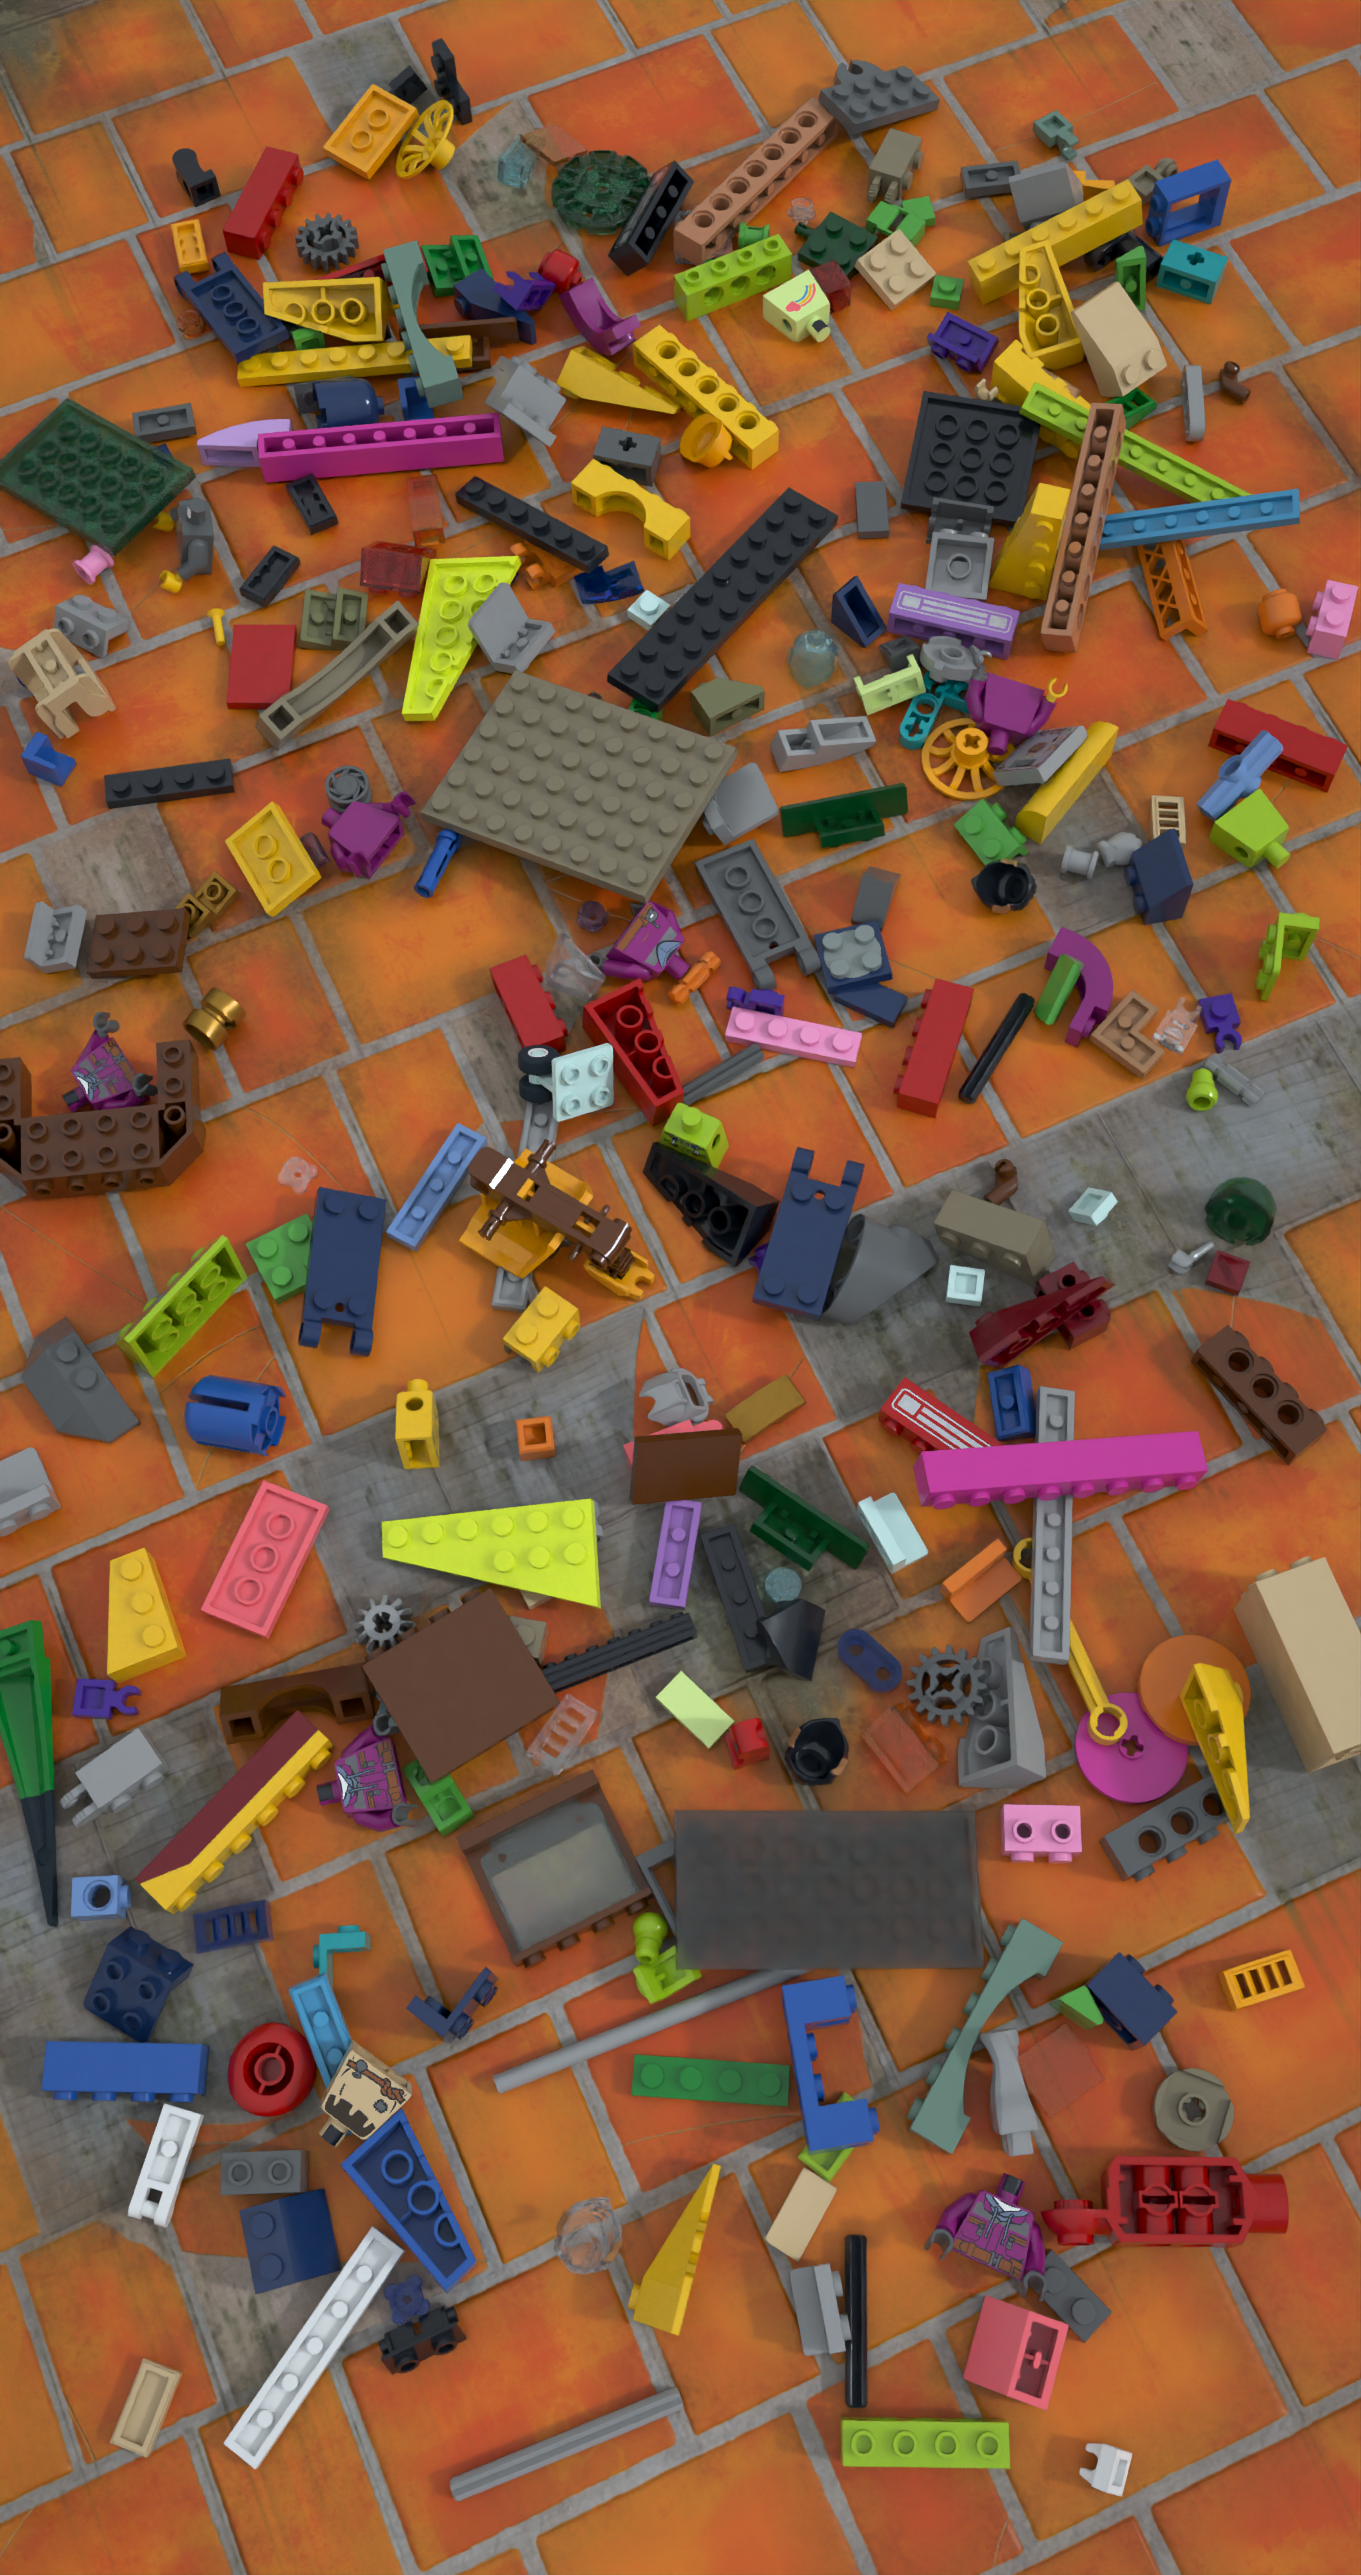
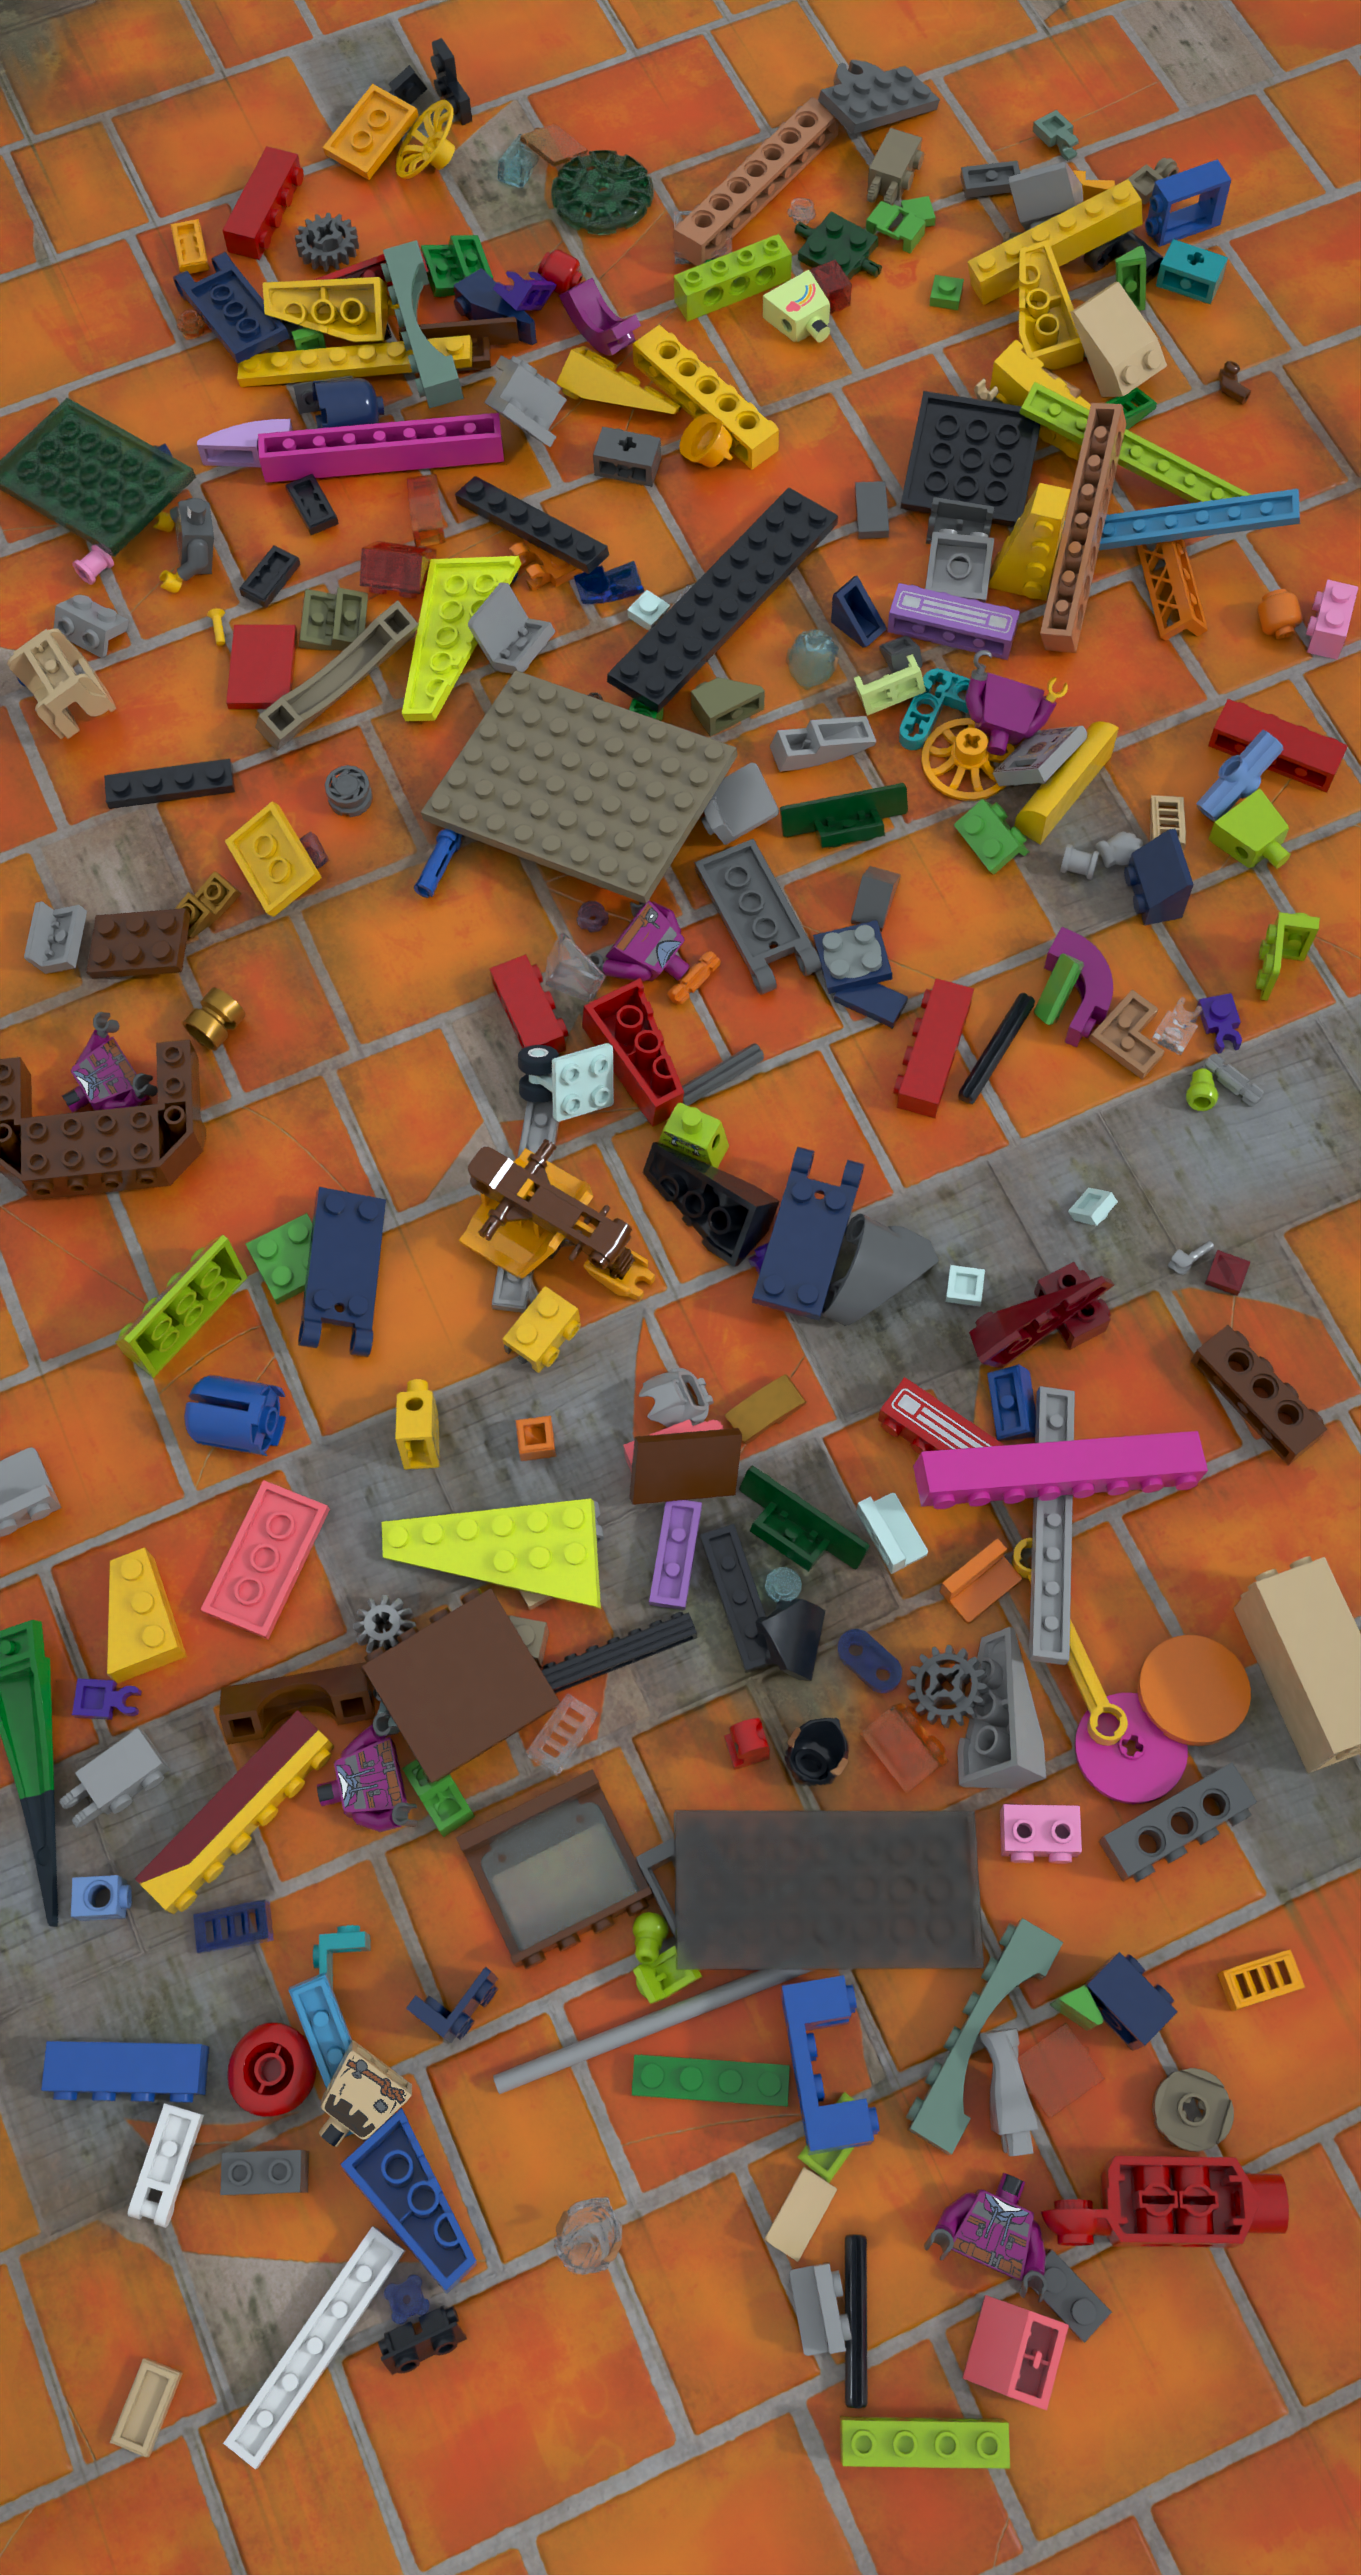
blue panel [21,732,76,787] -> none
dark grey wedge [21,1317,140,1444] -> none
dark blue bracket [83,1926,194,2043] -> none
dark grey plate [132,403,197,445] -> none
black leg [172,148,221,208] -> none
dark blue slope [239,2188,342,2294] -> none
clear plate [277,1156,318,1194] -> none
magenta torso [322,791,416,879] -> none
medium blue plate [386,1123,488,1252] -> none
blue panel [398,376,434,421] -> none
light grey axle [449,2387,683,2502] -> none
yellow arch [571,459,691,561] -> none
black brick [608,160,694,277] -> none
yellow wedge [628,2164,721,2336] -> none
yellowish green tile [656,1671,735,1750] -> none
bright pink plate [725,1006,862,1068] -> none
dark purple plate [726,987,785,1017] -> none
bright green bush [738,222,770,249] -> none
tan plate [855,229,937,311] -> none
light grey plate [920,636,984,683] -> none
dark purple bracket [927,312,999,374] -> none
dark tan wedge [933,1190,1056,1288] -> none
black hair [971,858,1037,914] -> none
reddish brown arm [983,1159,1018,1206] -> none
white tile [1079,2443,1133,2497] -> none
yellow wedge [1179,1663,1250,1834] -> none
light grey beam [1181,365,1205,442] -> none
clear green cylinder [1204,1177,1277,1246] -> none

